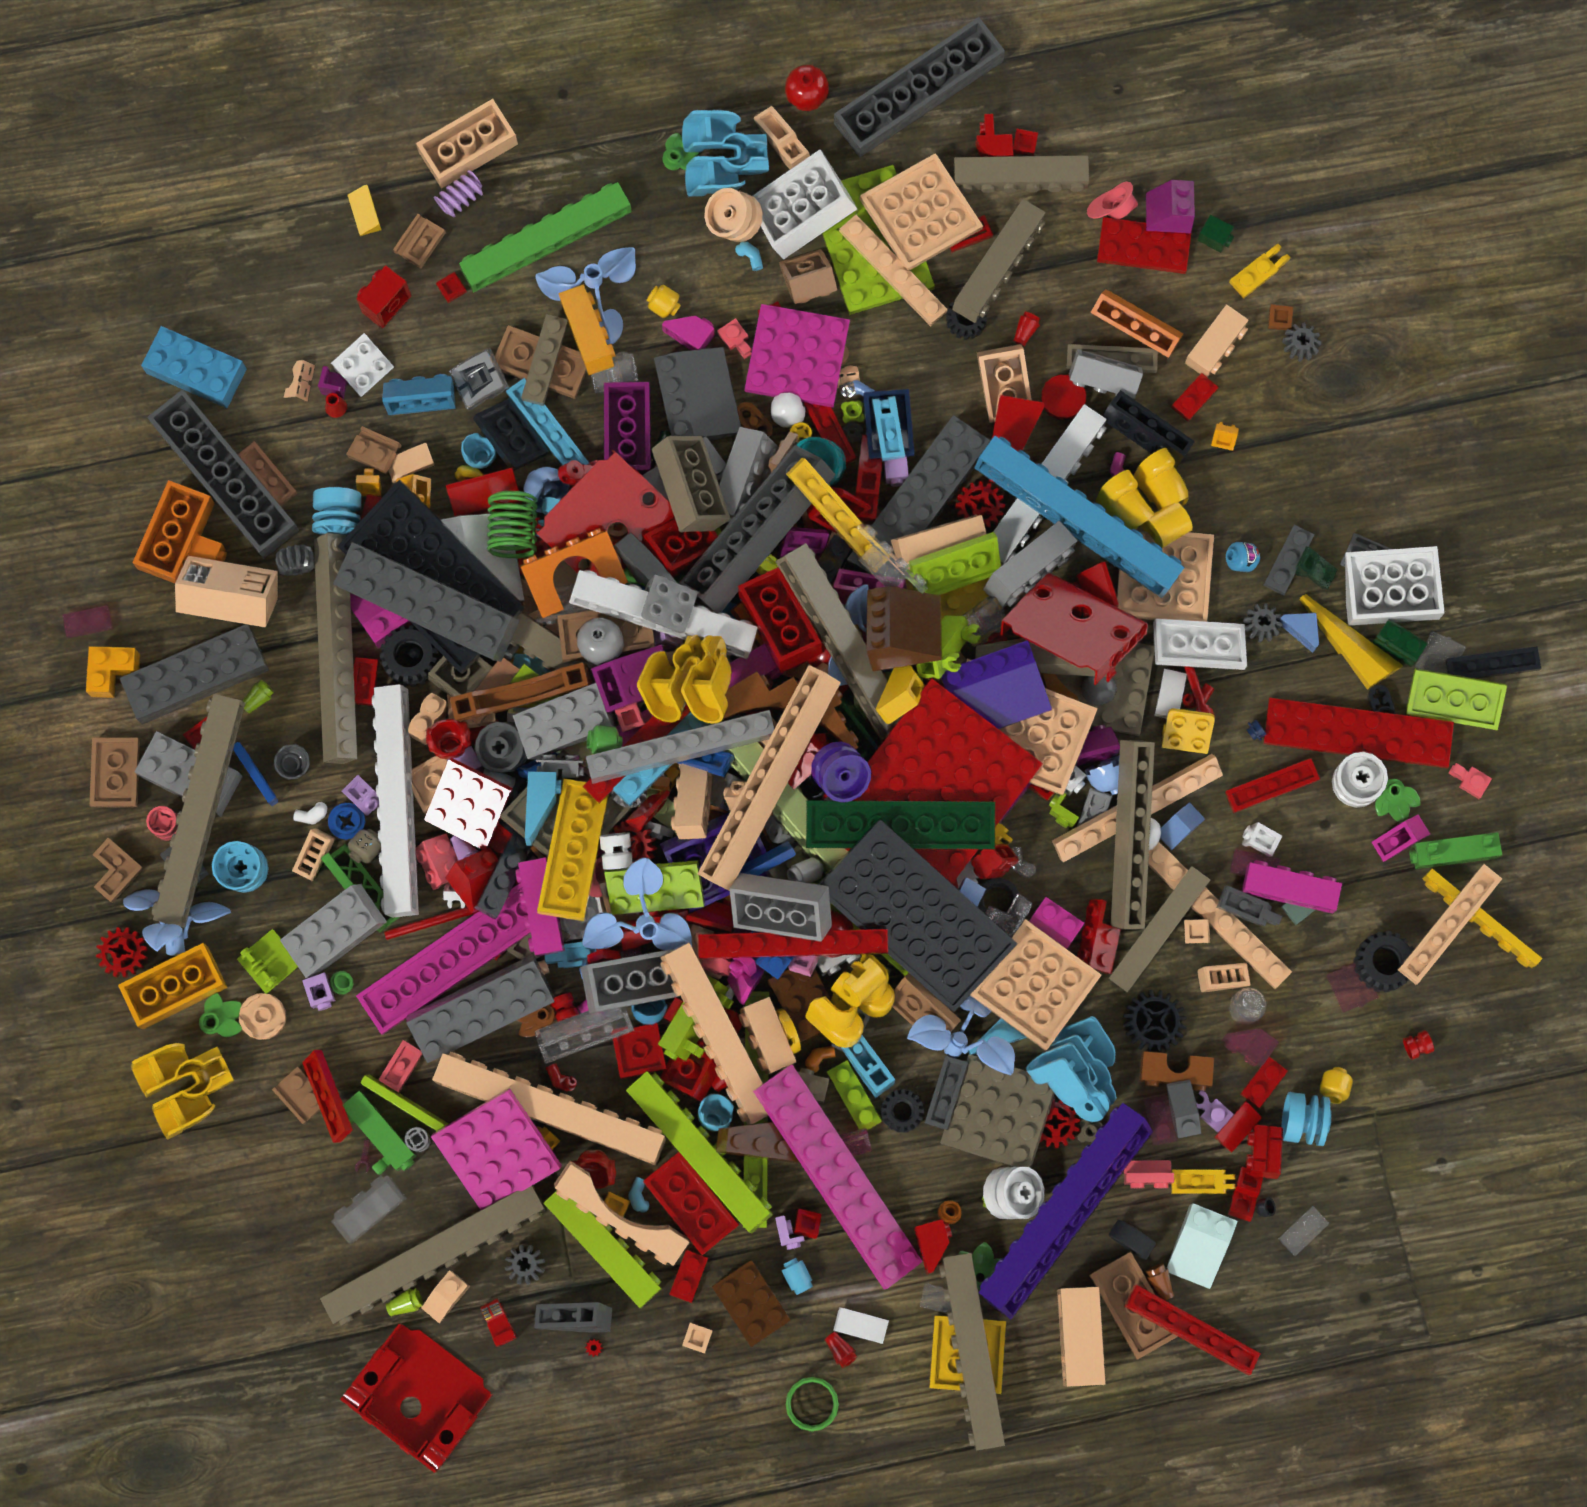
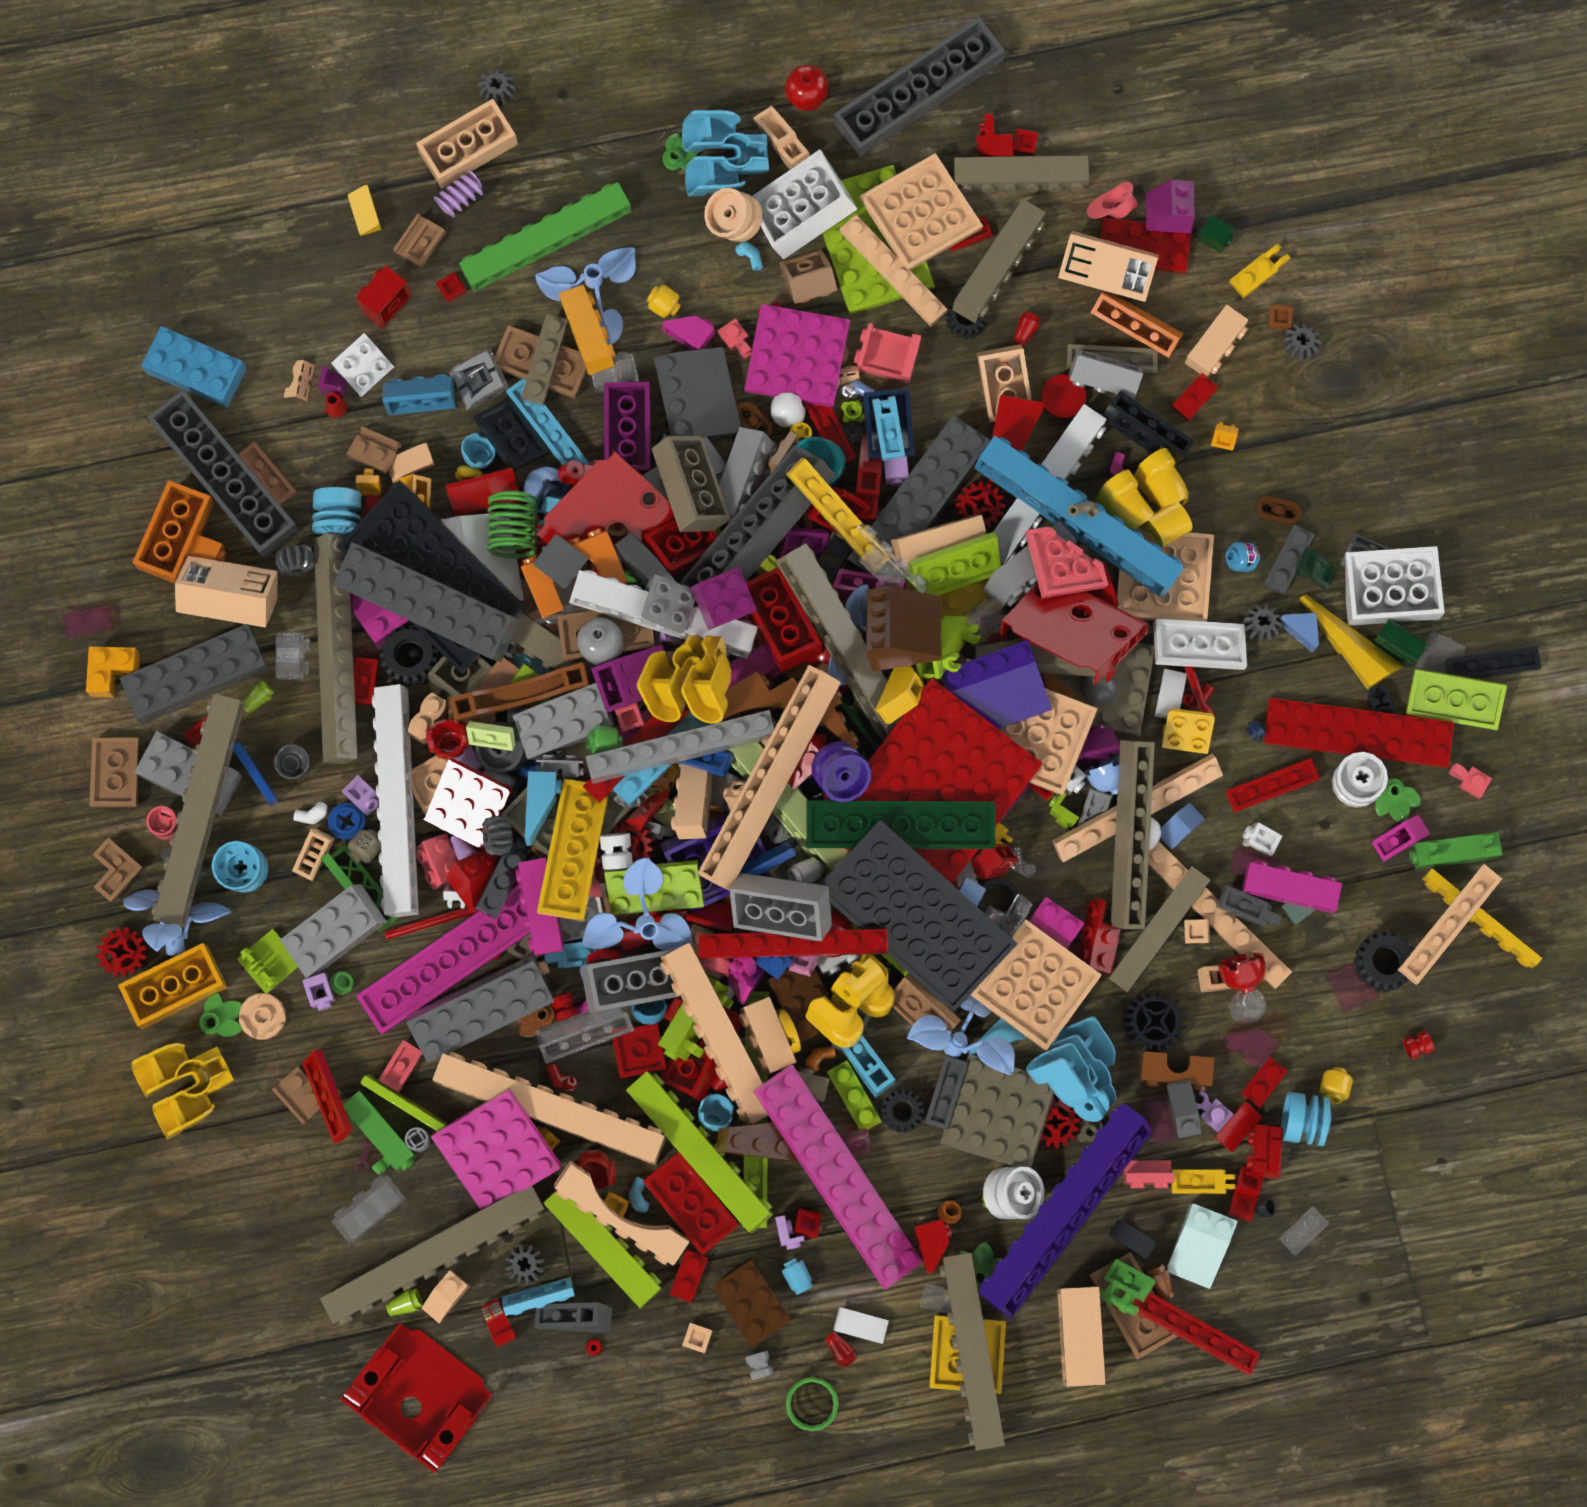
none -> clear brick [275,633,310,681]
none -> yellowish green plate [466,721,516,751]
none -> dark grey gear [478,68,516,106]
none -> dark grey gear [481,815,513,856]
none -> medium azure plate [502,1277,575,1316]
none -> dark grey piece [533,534,588,589]
none -> magenta brick [691,567,757,631]
none -> light grey wheel [745,1351,774,1380]
none -> coral panel [854,323,921,384]
none -> coral plate [1025,527,1108,598]
none -> light nougat piece [1058,231,1158,302]
none -> dark tan arm [1068,501,1099,518]
none -> bright green plate [1099,1259,1156,1316]
none -> red cylinder [1218,952,1267,993]
none -> reddish brown plate [1255,496,1301,526]

